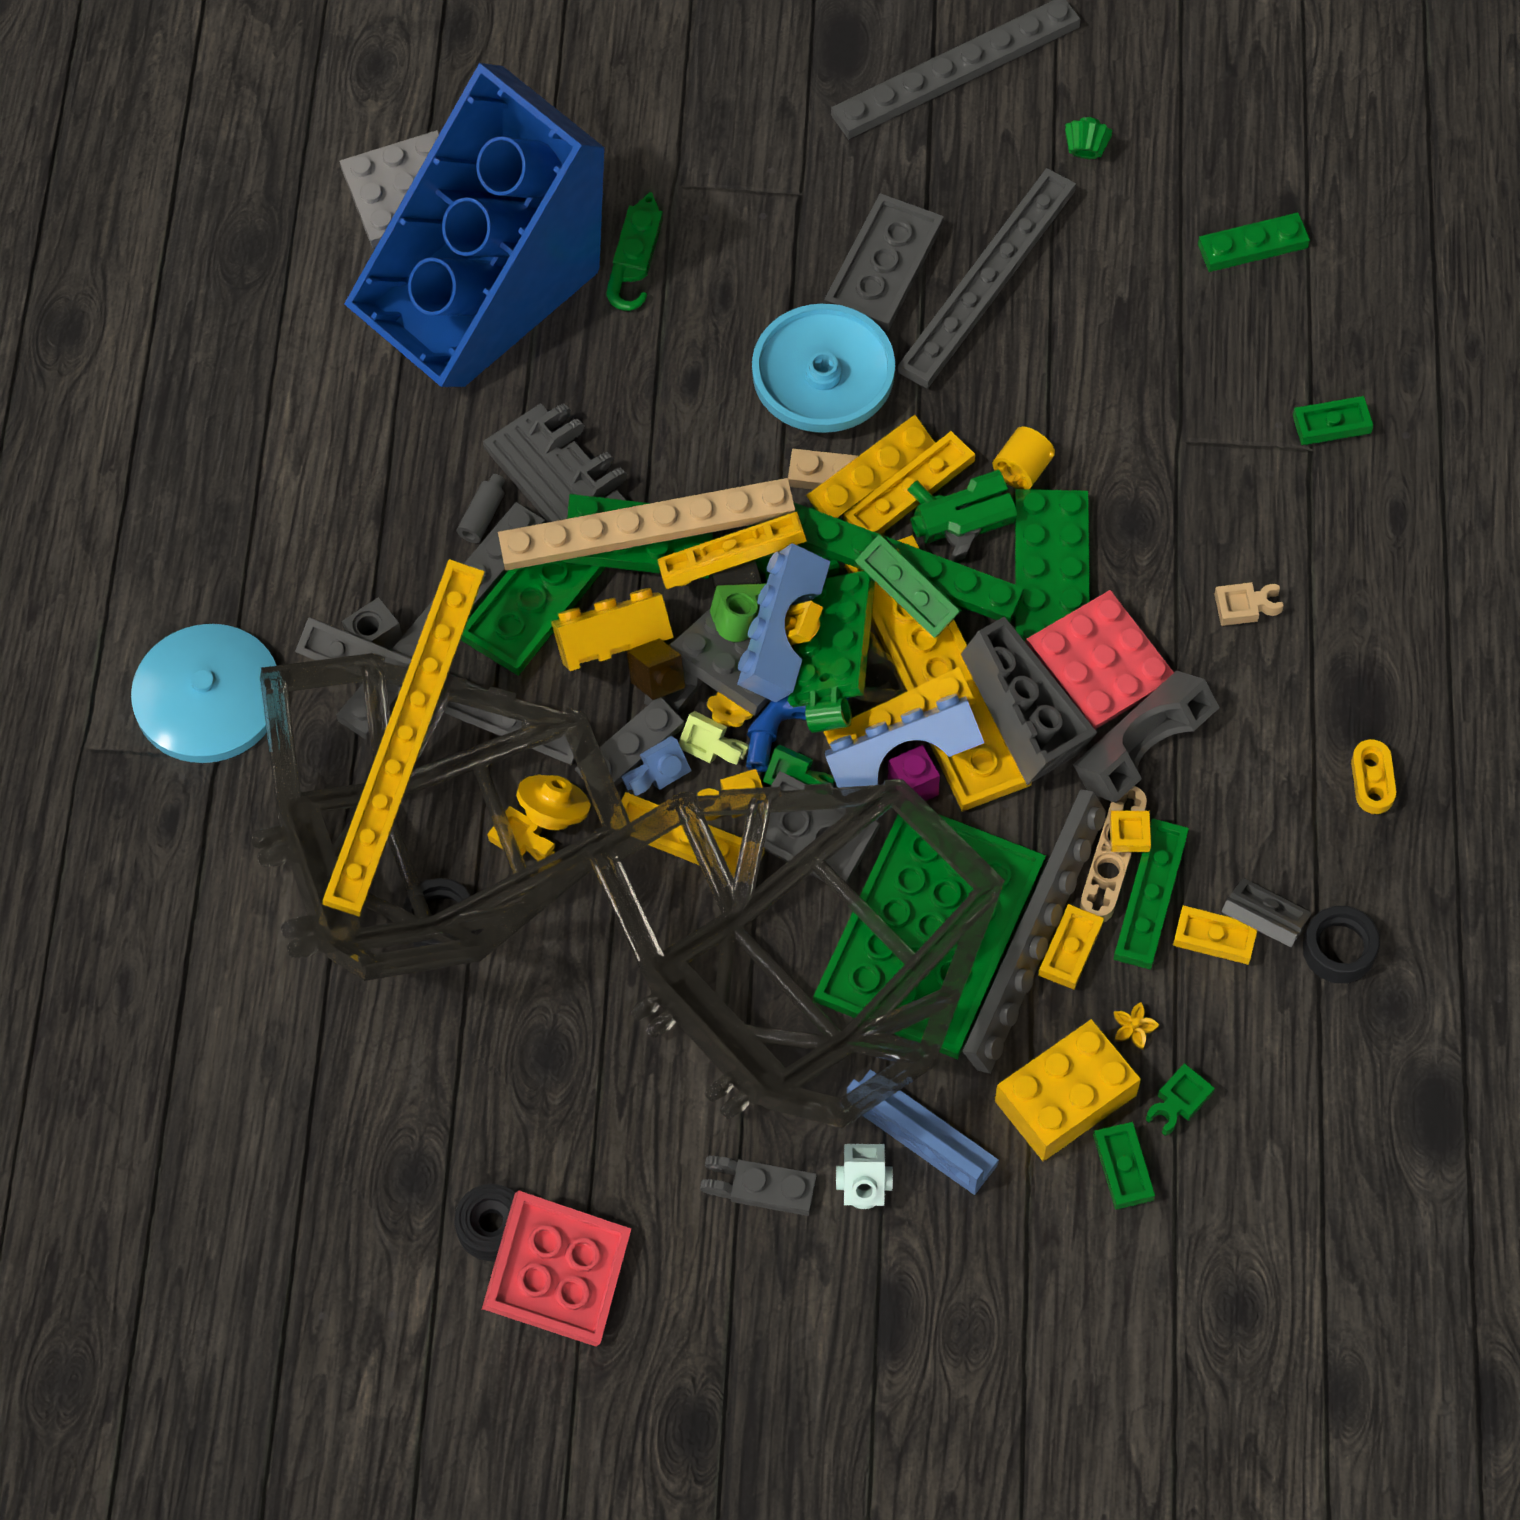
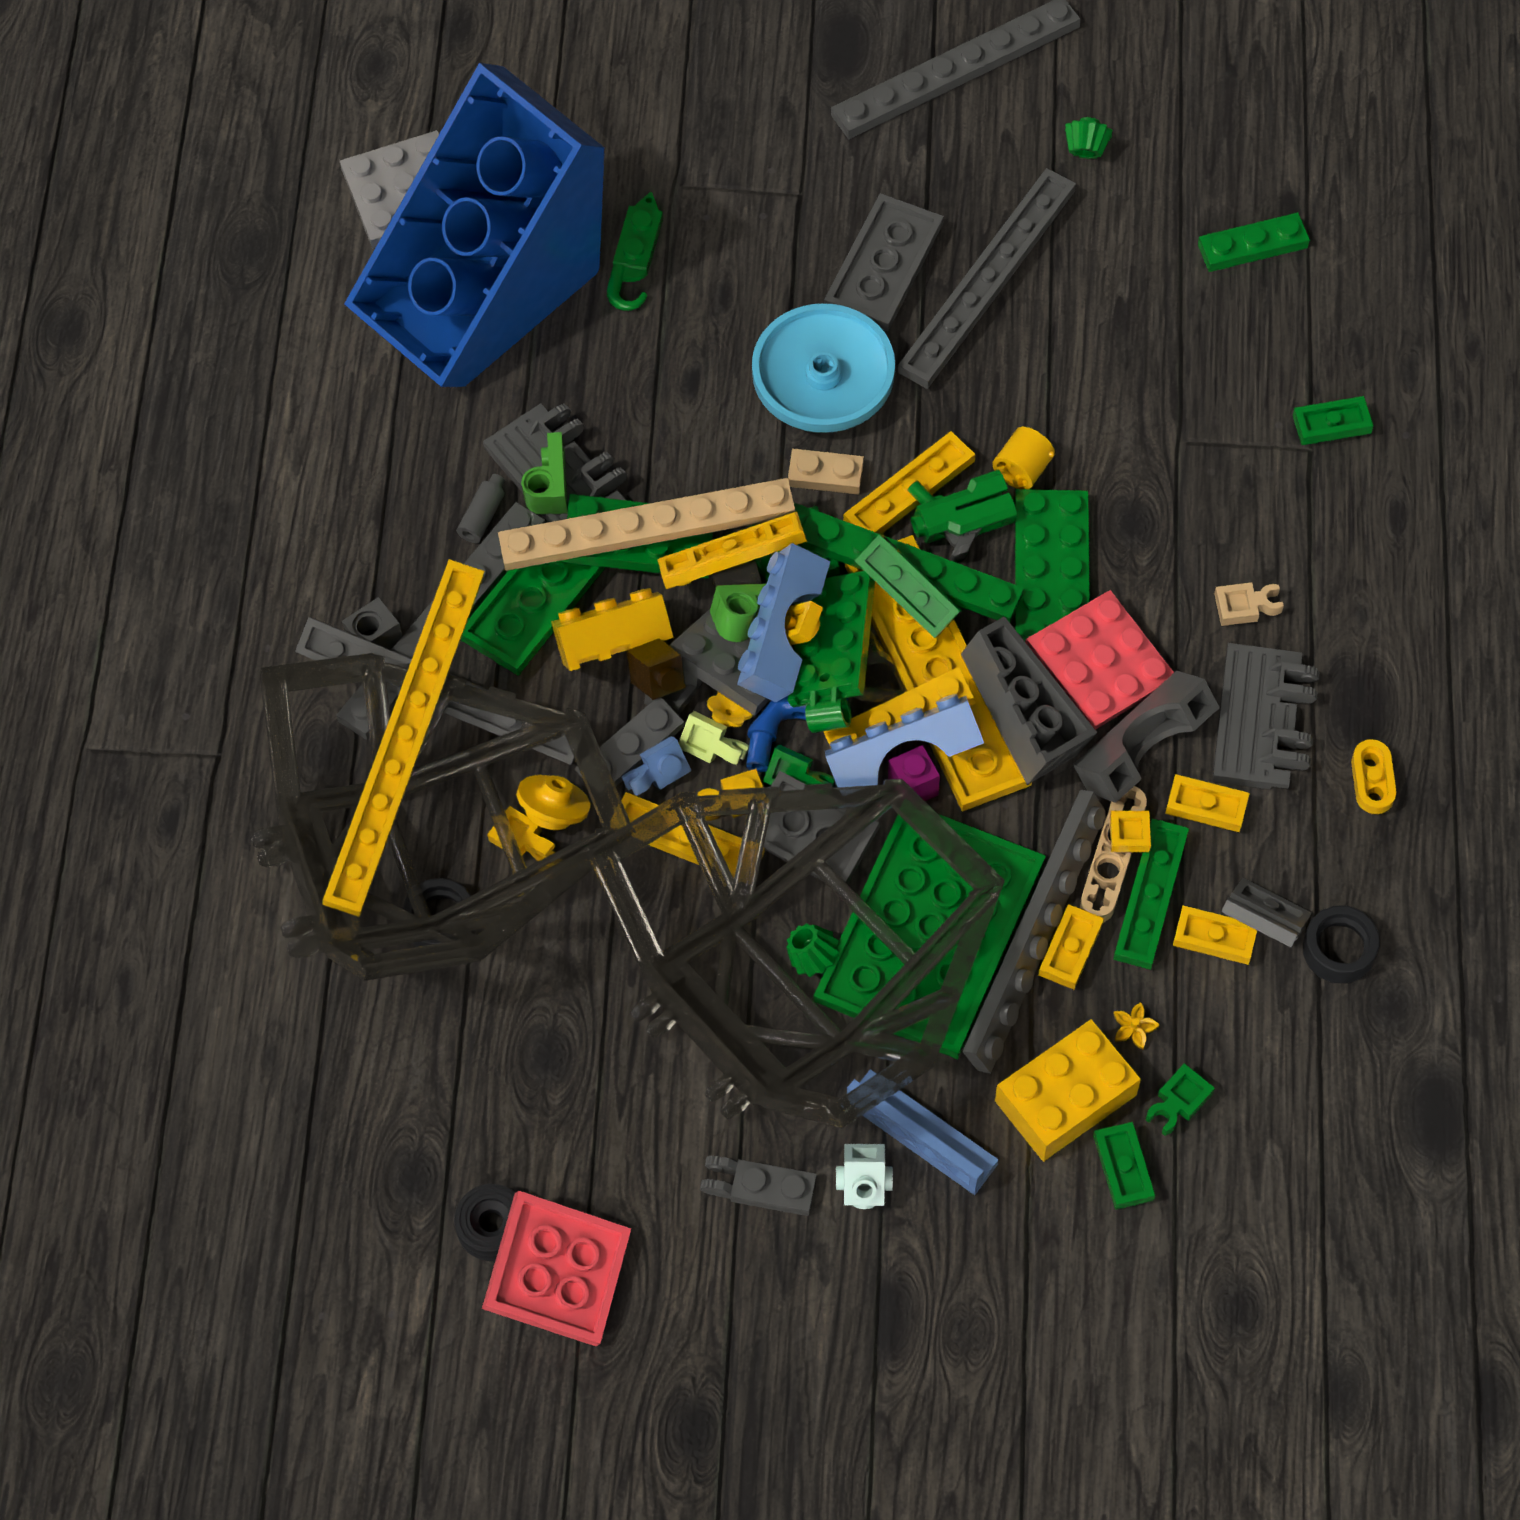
medium azure dish [131,624,282,763] -> none
yellow plate [806,415,935,518] -> none
none -> bright green plate [521,432,568,514]
none -> green piece [787,923,839,977]
none -> yellow plate [1165,774,1249,832]
none -> dark grey hinge [1212,643,1320,790]

